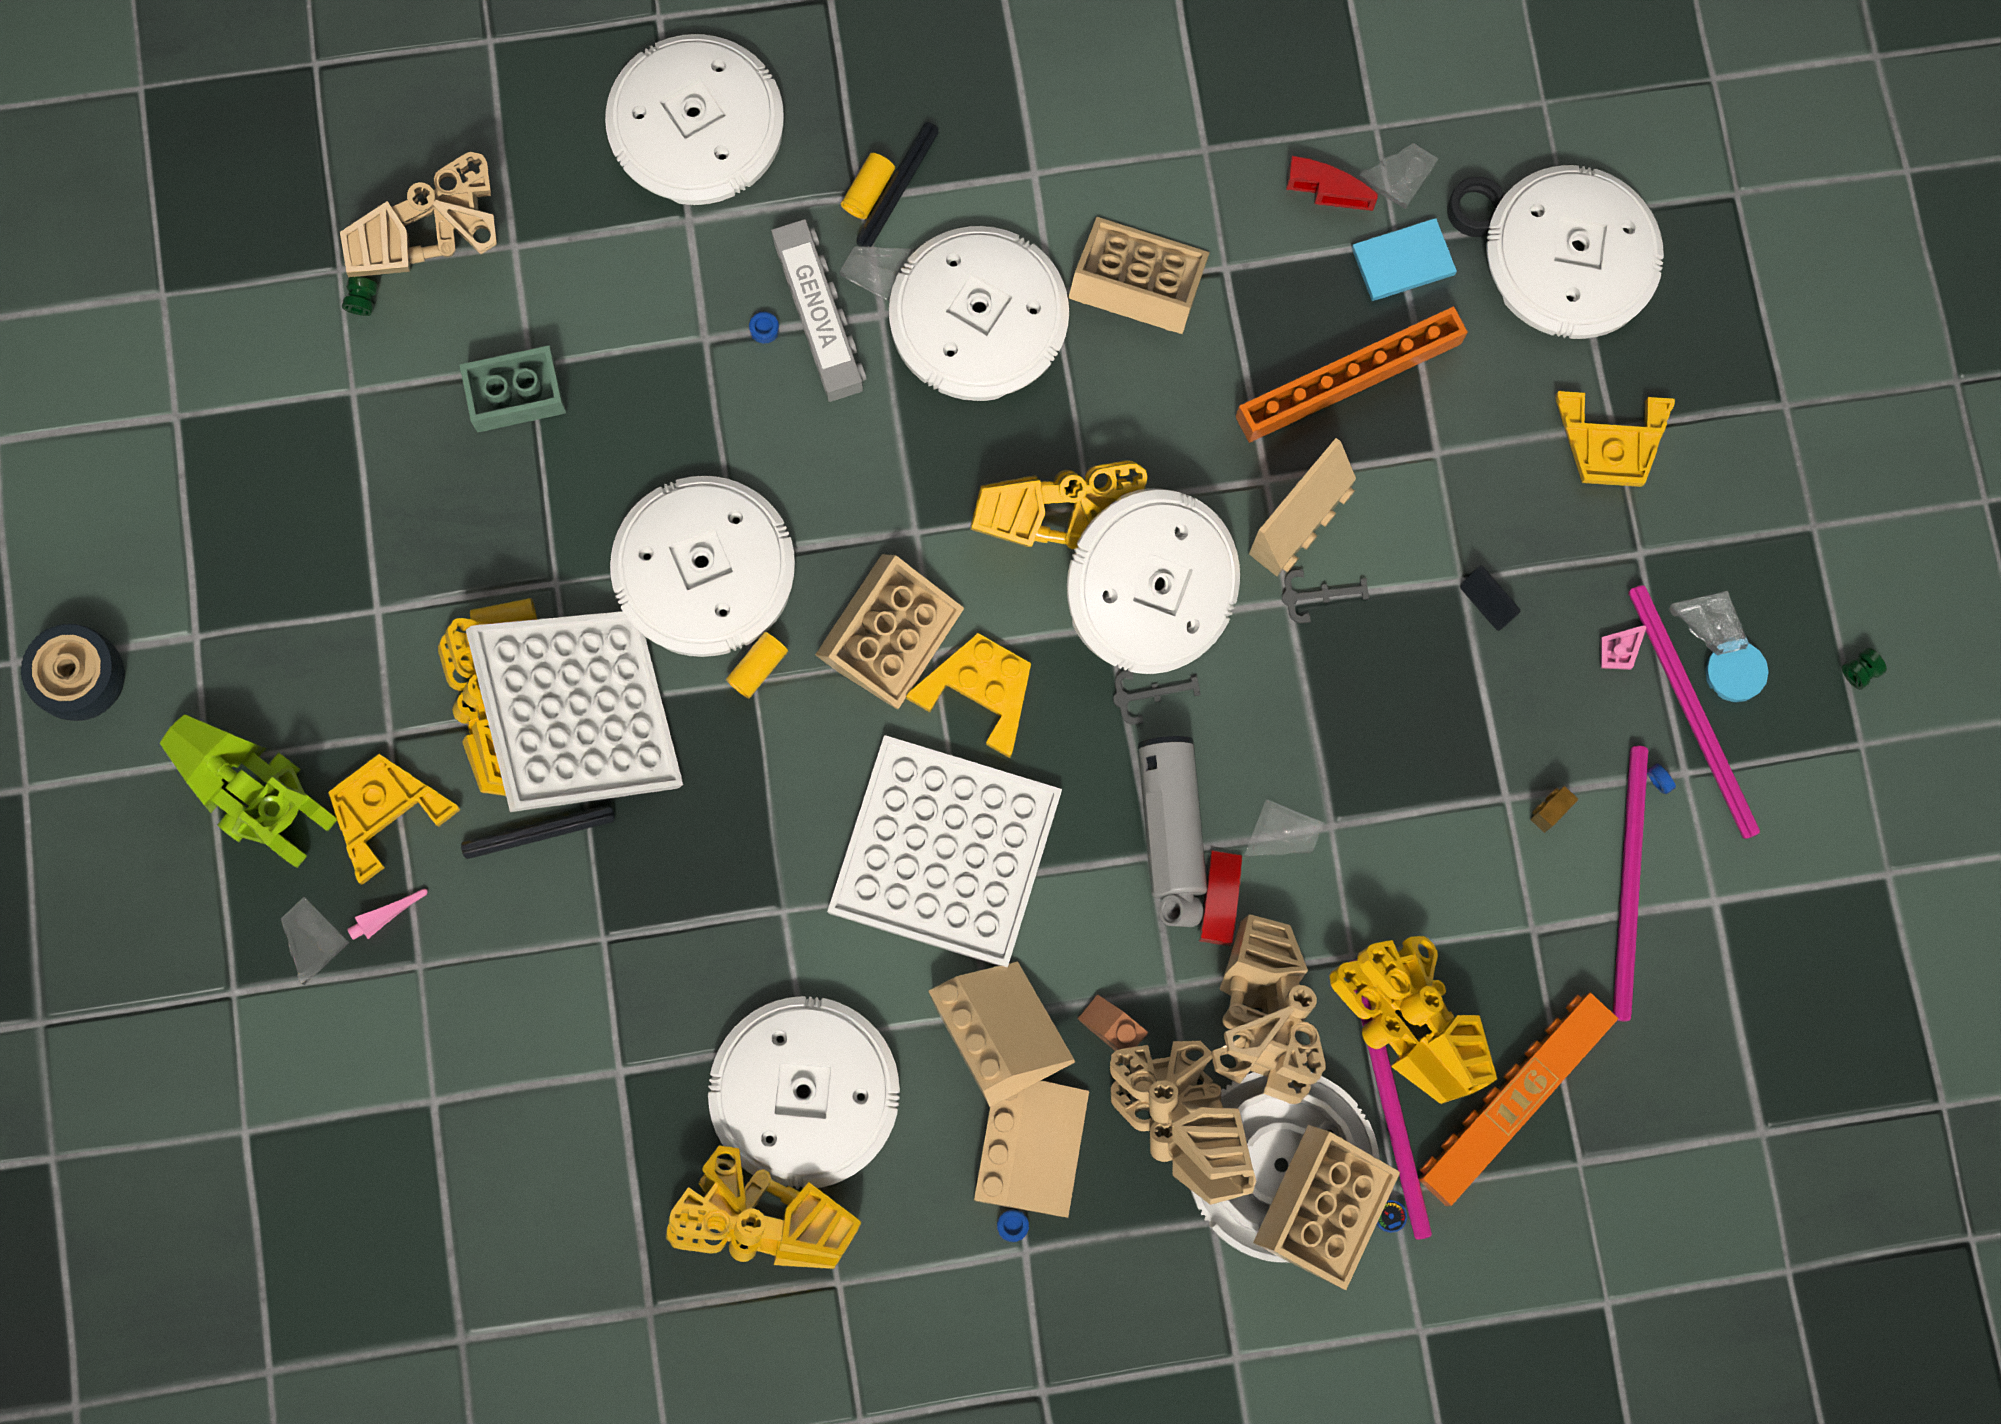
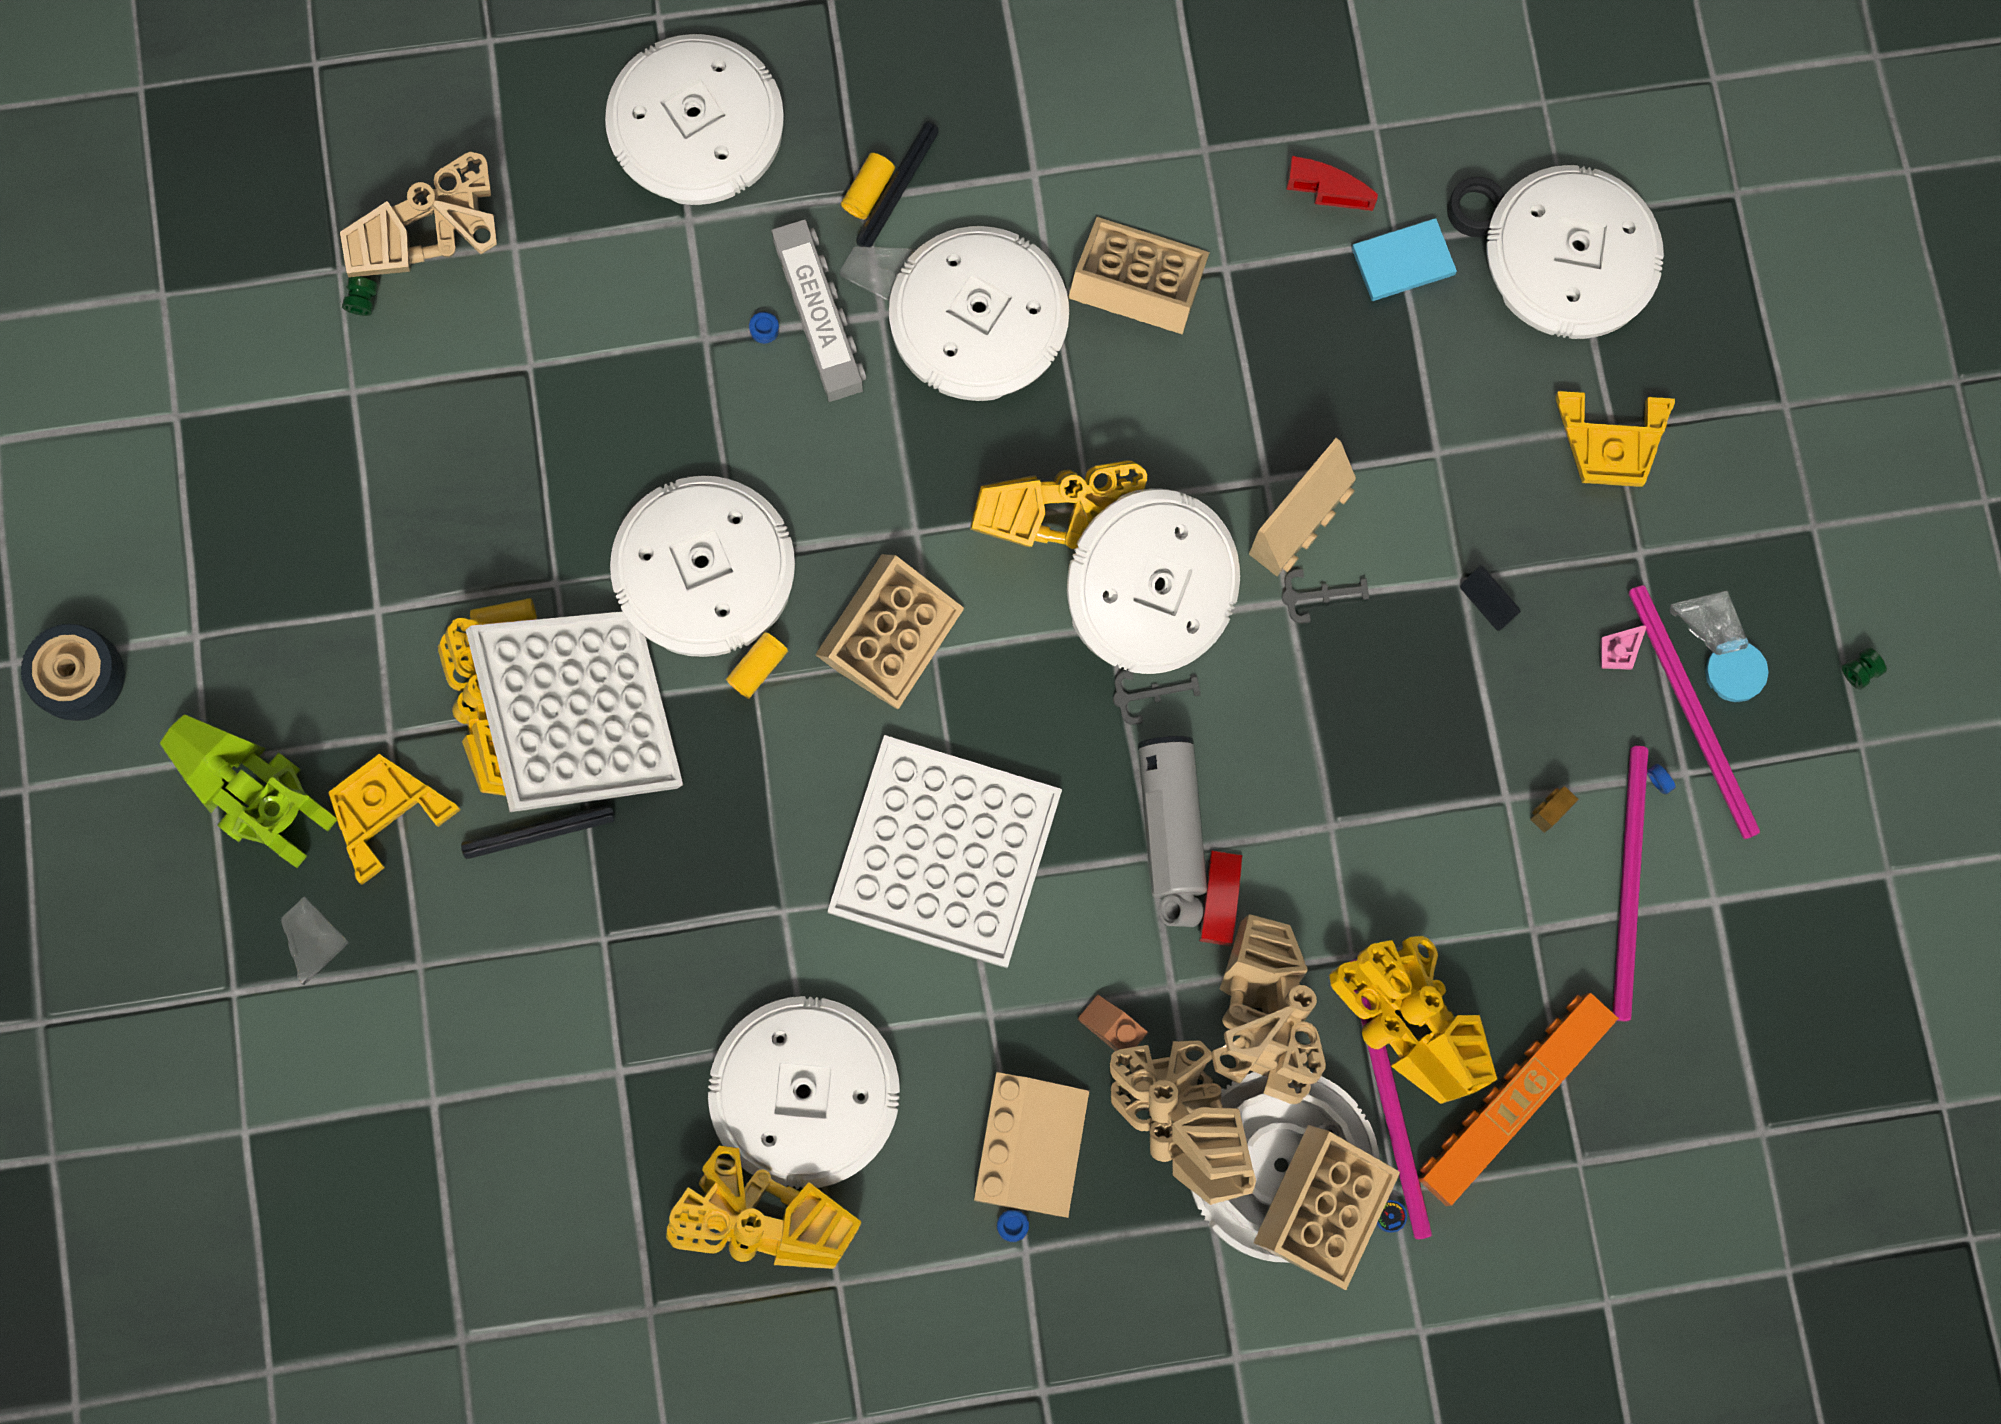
bright pink piece [347,889,428,940] -> none
sand green brick [459,345,566,433] -> none
yellow wing [906,633,1031,758] -> none
tan slope [928,961,1075,1107] -> none
orange brick [1236,306,1468,443] -> none
clear wing [1244,800,1324,858] -> none
clear wing [1358,143,1438,209] -> none

